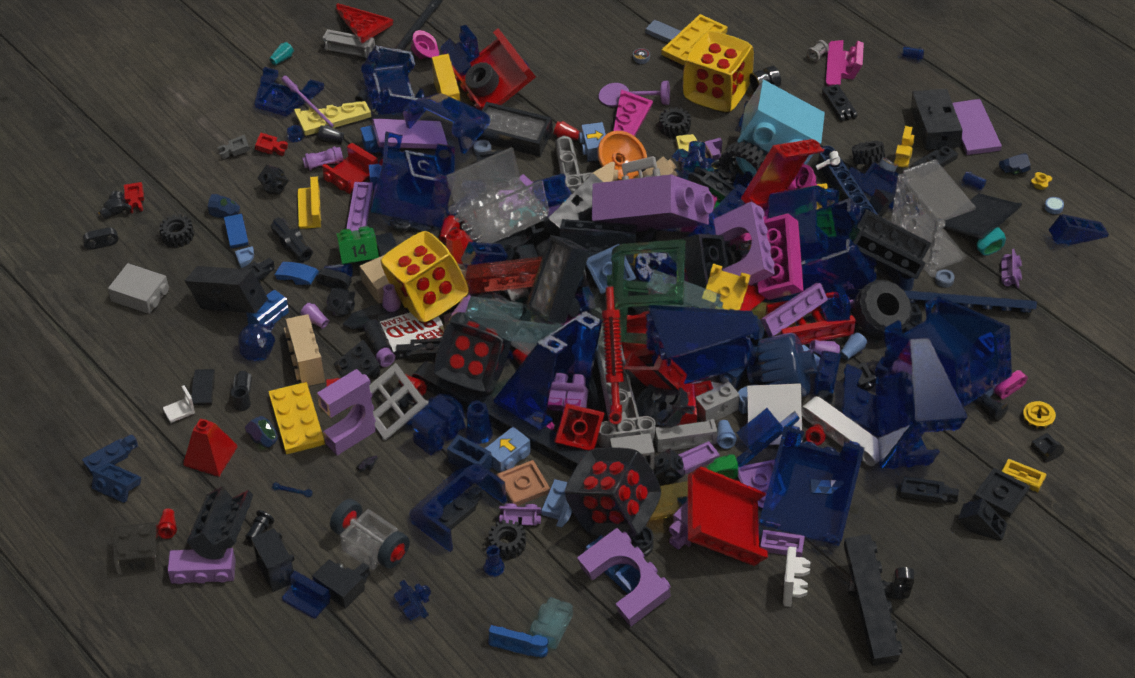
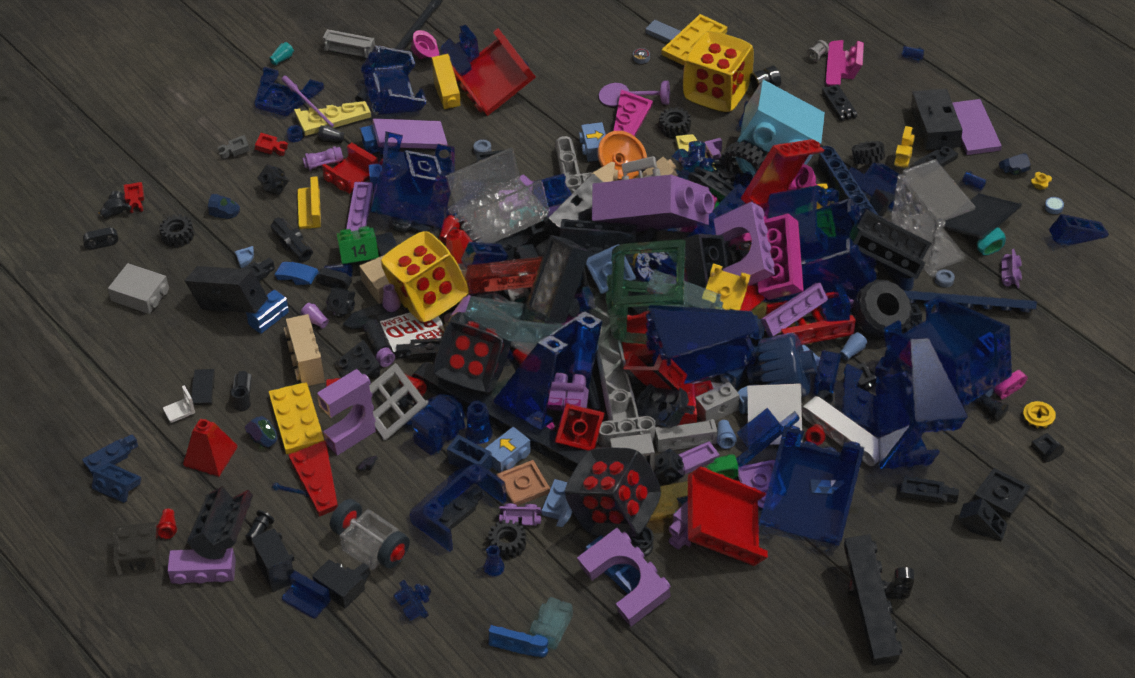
blue slope [224,214,249,248] -> none
clear blue helmet [238,322,275,361] -> none
red tile [336,3,393,43] -> none
clear blue windscreen [403,93,491,154] -> none
black tyre [465,62,499,96] -> none
brick [473,102,553,157] -> none
red cone [553,121,581,141] -> none
red piece [602,287,624,424] -> none
medium lavender tile [760,530,805,557] -> none
white piece [783,547,810,607] -> none
medium lavender cone [809,340,840,360] -> none
white hand [816,151,840,170] -> none
sand blue tile [879,158,898,172] -> none
yellow tile [1002,459,1046,492] -> none
none -> red wing [289,440,338,517]

